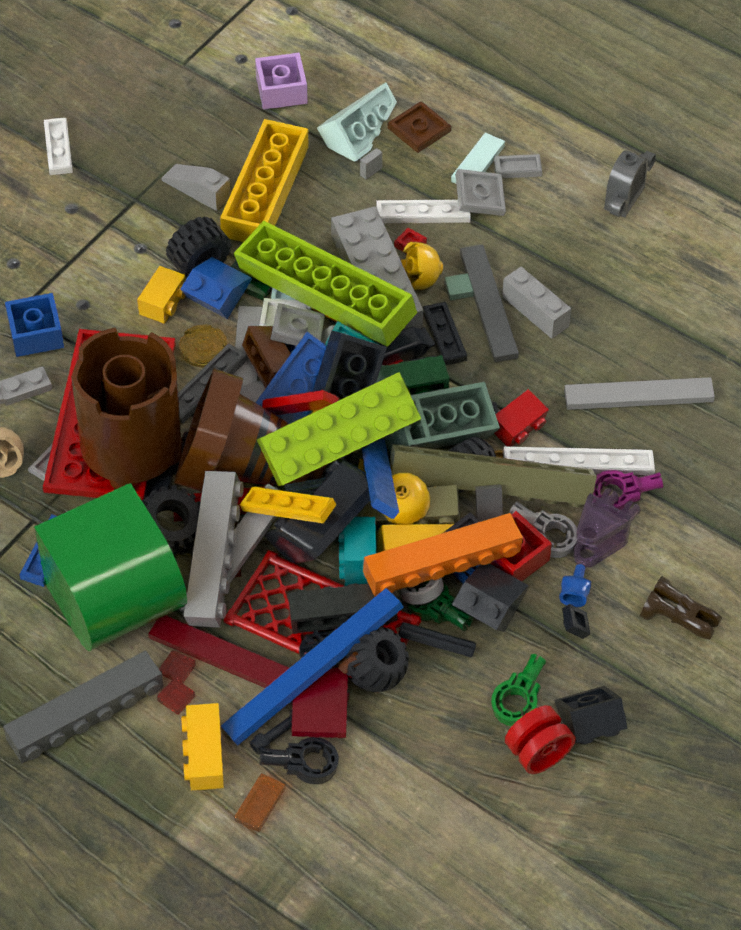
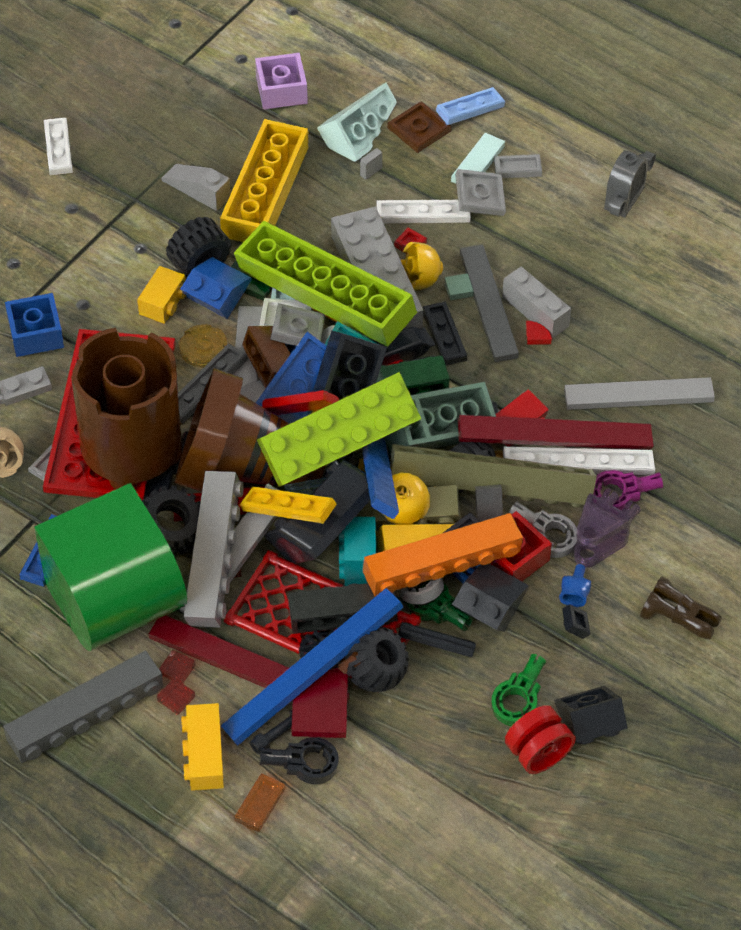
none -> light blue tile [436,87,505,125]
none -> dark red tile [457,415,654,450]
none -> red tile [526,321,552,345]

